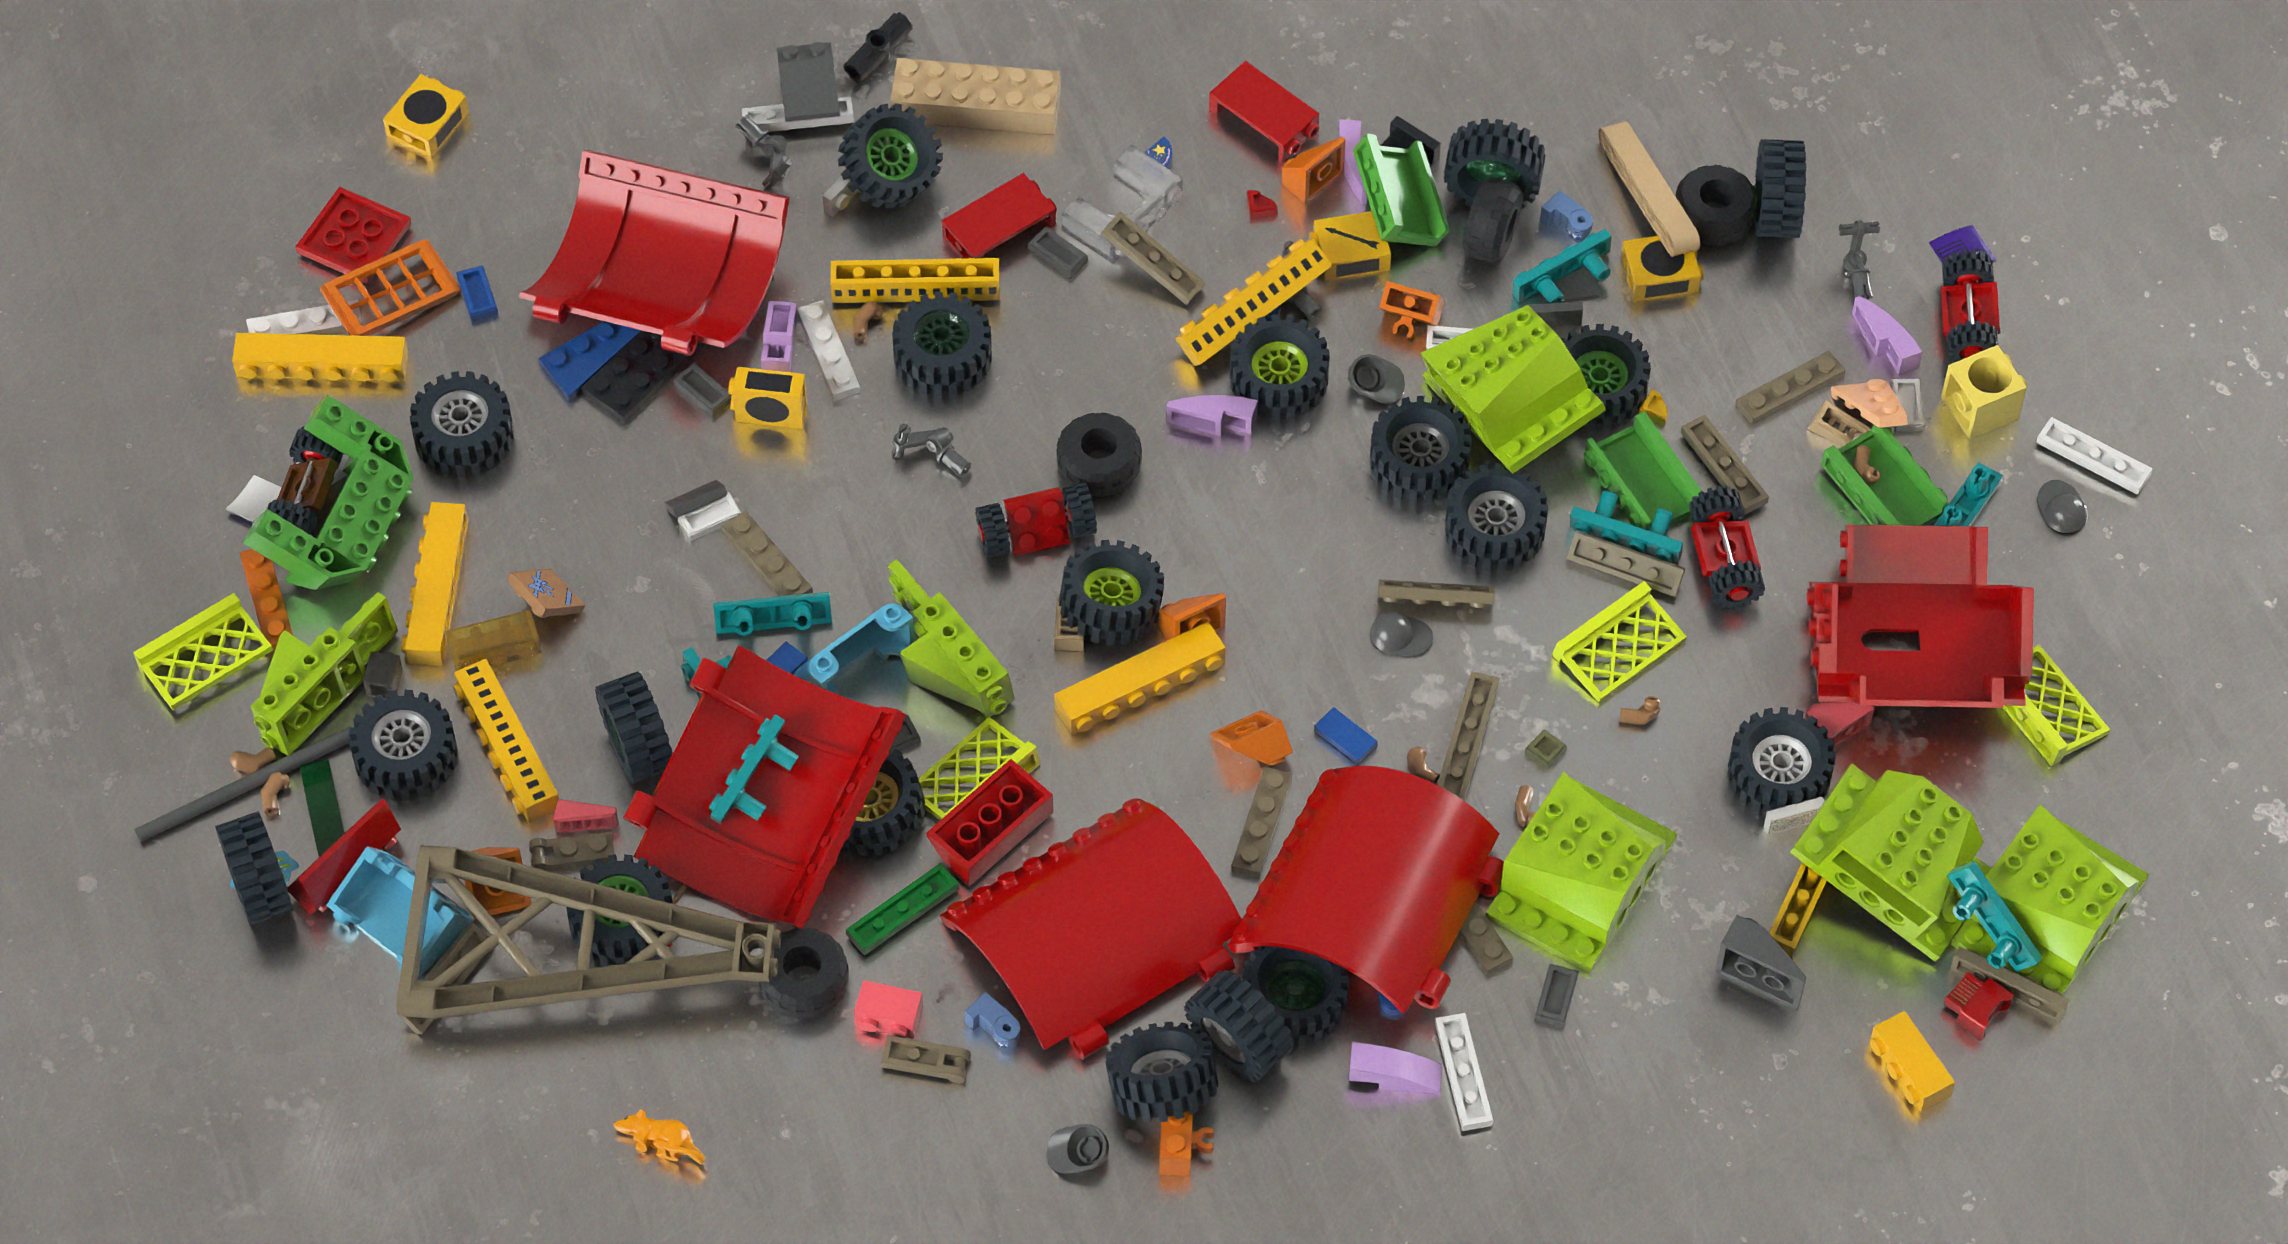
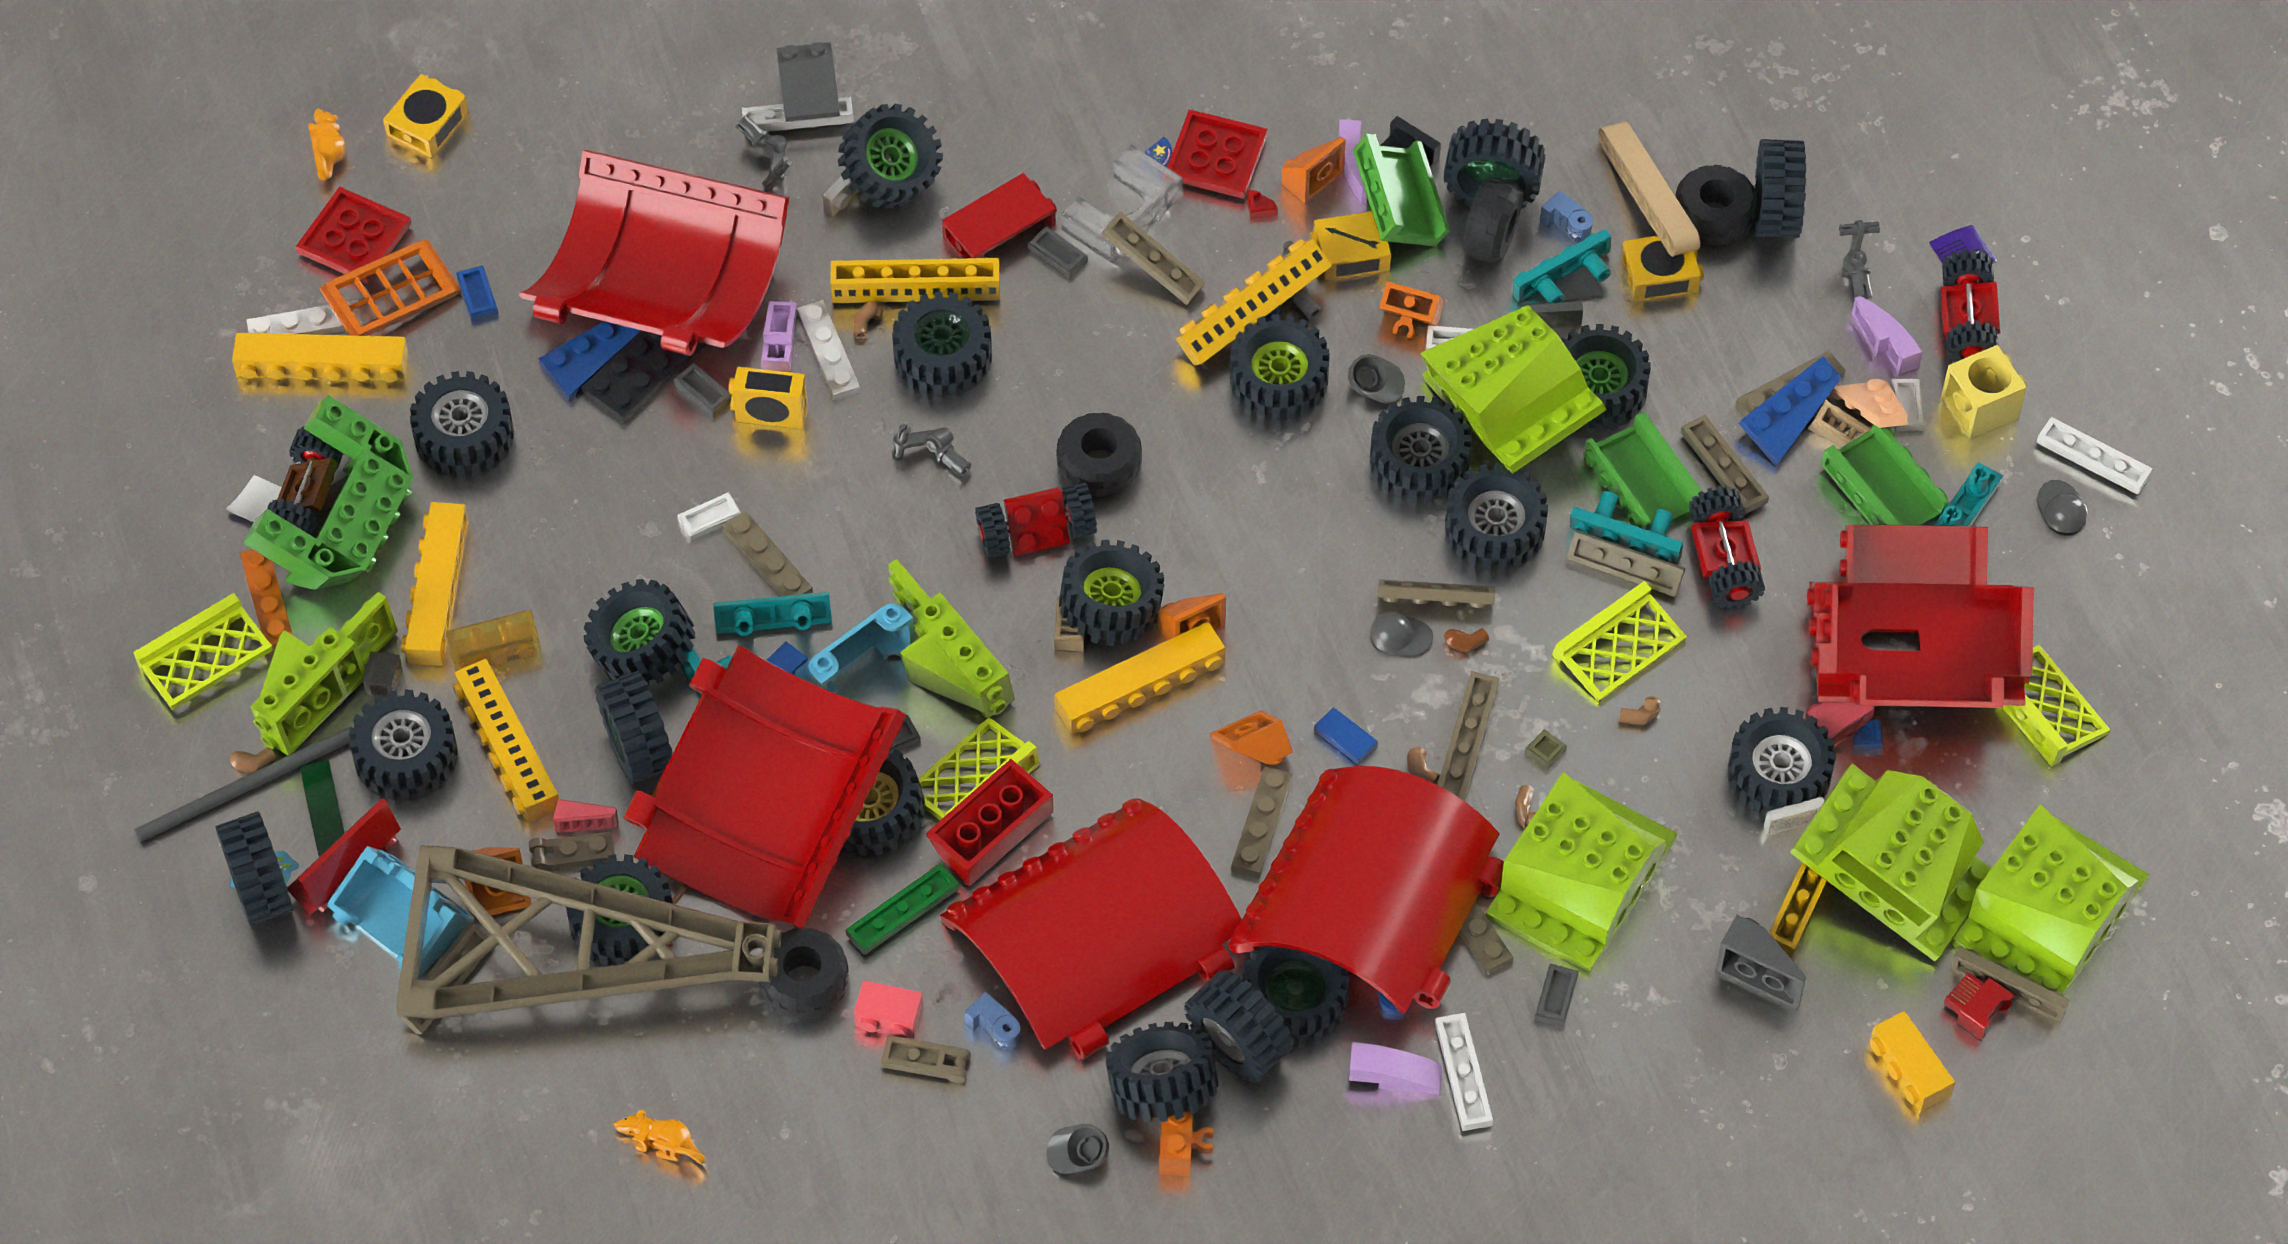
medium nougat arm [261,772,290,815] -> none
medium nougat tile [507,568,585,618] -> none
dark grey tile [665,480,727,518] -> none
teal plate [709,714,799,825] -> none
black piece [844,12,913,82] -> none
tan brick [890,58,1060,135] -> none
lavender slope [1166,395,1258,436] -> none
red panel [1209,60,1320,162] -> none
yellow tile [1639,389,1668,426] -> none
medium nougat arm [1852,446,1880,485] -> none
teal plate [1947,861,2043,972] -> none
none -> light orange animal [308,108,345,181]
none -> black wheel [583,579,695,687]
none -> red plate [1165,109,1268,199]
none -> dark orange arm [1444,628,1489,653]
none -> blue wing [1739,356,1842,466]
none -> blue tile [1852,719,1883,750]

